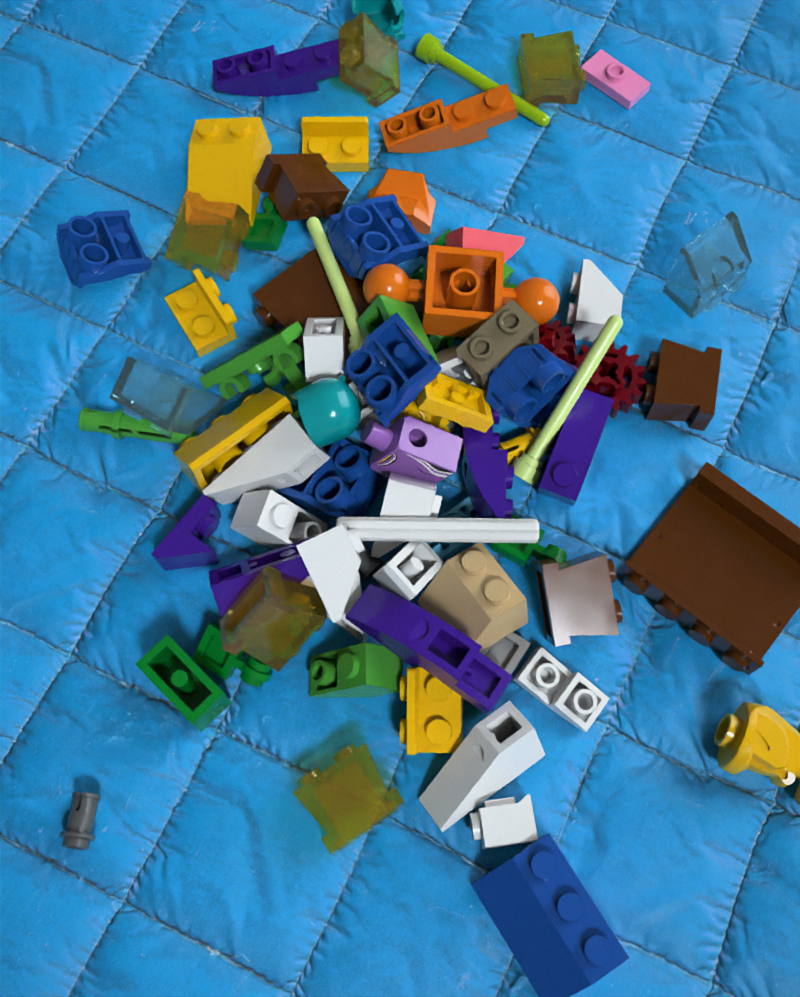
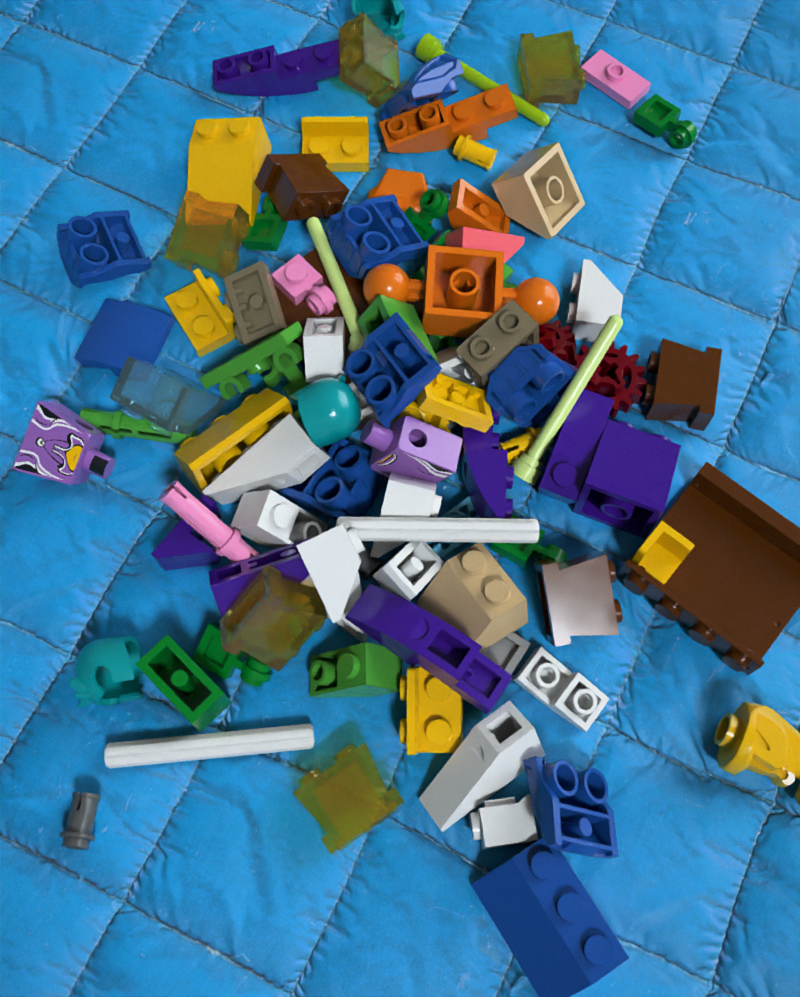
clear light blue slope [662,211,752,319] -> none
none -> medium lavender torso [12,401,115,485]
none -> teal helmet [69,636,143,708]
none -> blue slope [74,299,176,381]
none -> white axle [104,724,315,769]
none -> bright pink pin [159,480,260,563]
none -> dark tan bracket [223,261,287,348]
none -> bright pink plate [271,254,337,316]
none -> blue slope [379,53,464,121]
none -> green plate [404,189,449,241]
none -> orange slope [447,178,511,234]
none -> yellow pin [453,134,498,171]
none -> tan slope [491,142,585,239]
none -> blue slope [523,756,619,859]
none -> dark purple slope [572,419,681,539]
none -> yellow panel [631,521,695,585]
none -> green plate [632,94,697,149]

